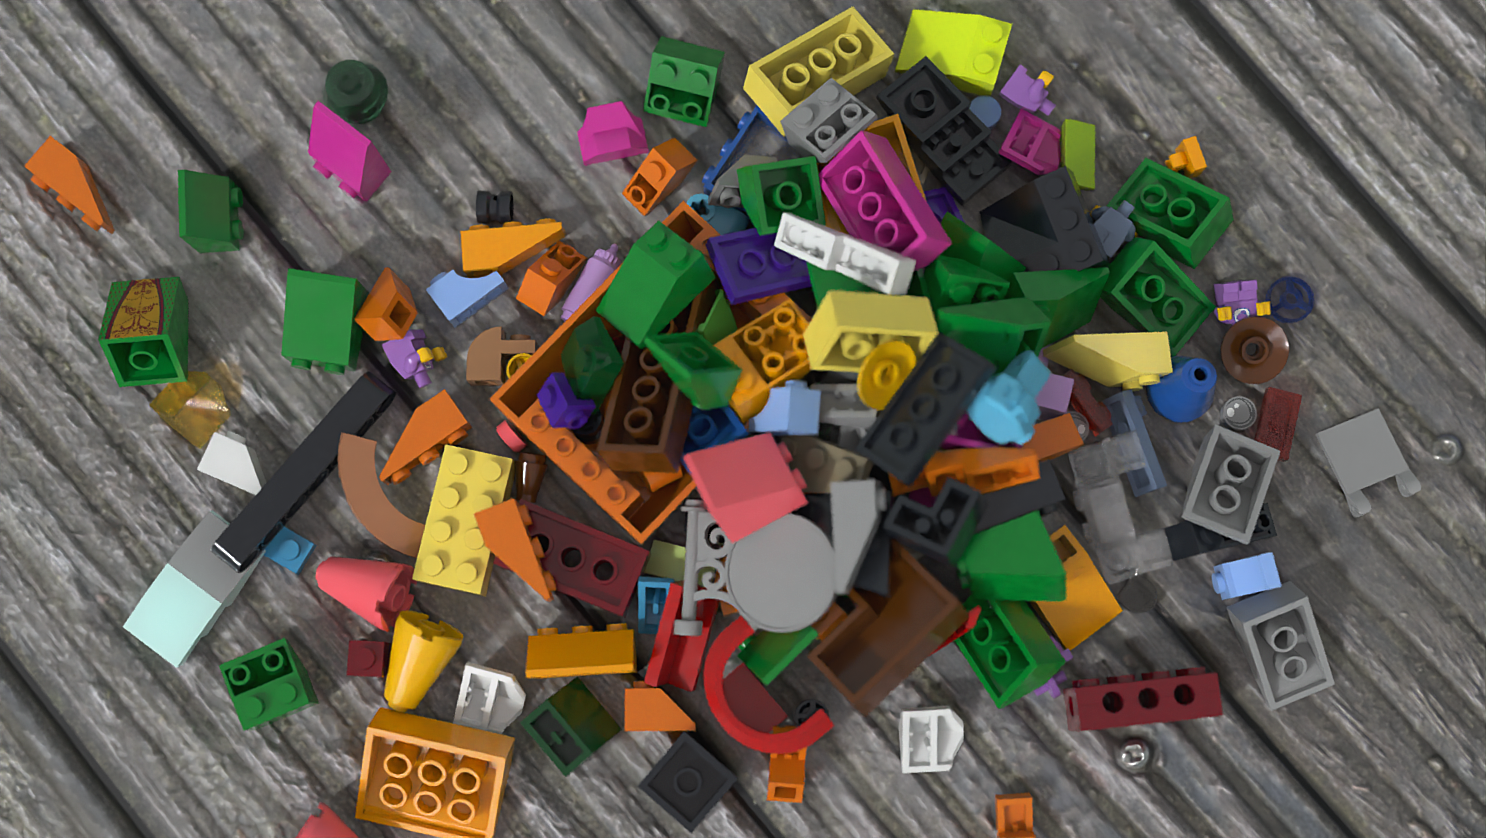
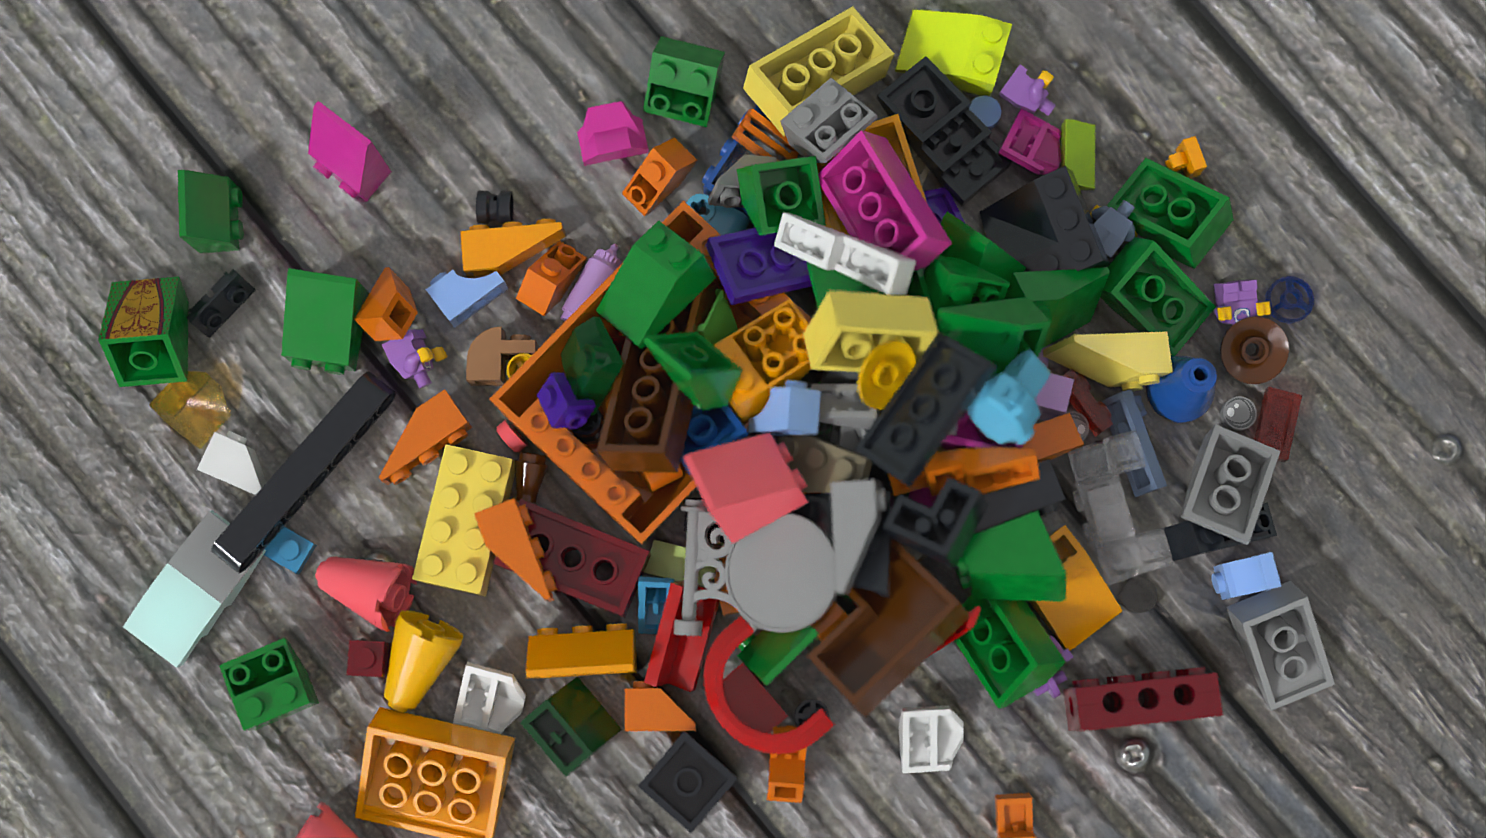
orange slope [24,136,115,234] -> none
clear green cone [322,60,388,124] -> none
nougat tile [338,433,425,558] -> none
light grey flag [1315,408,1421,518] -> none
none -> black hinge [186,269,256,338]
none -> orange tile [731,108,799,161]

